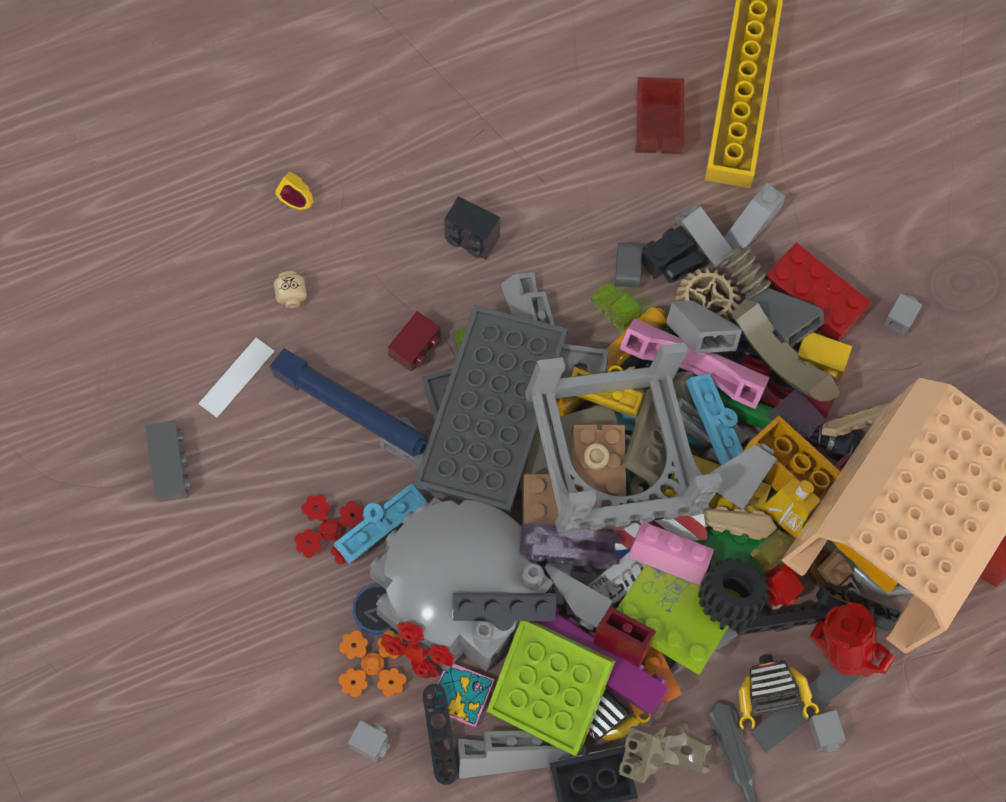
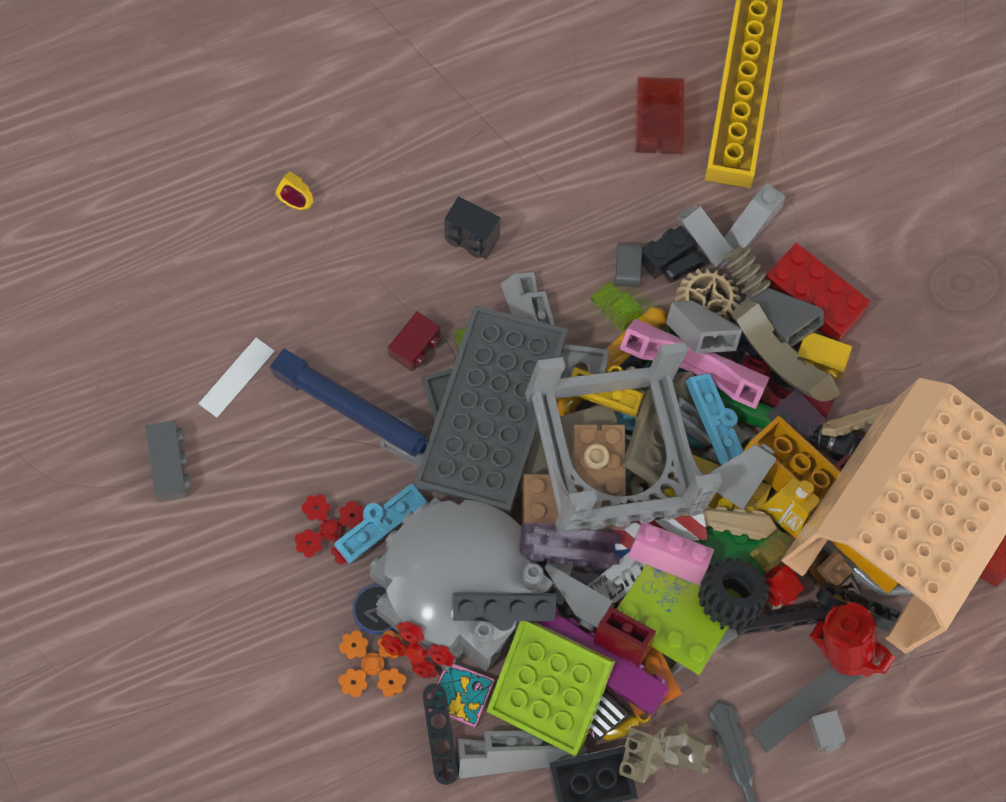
tan head [273,271,307,308] -> none
light grey brick [348,720,390,762] -> none
torso [738,654,819,730] -> none
light grey brick [884,294,922,336] -> none

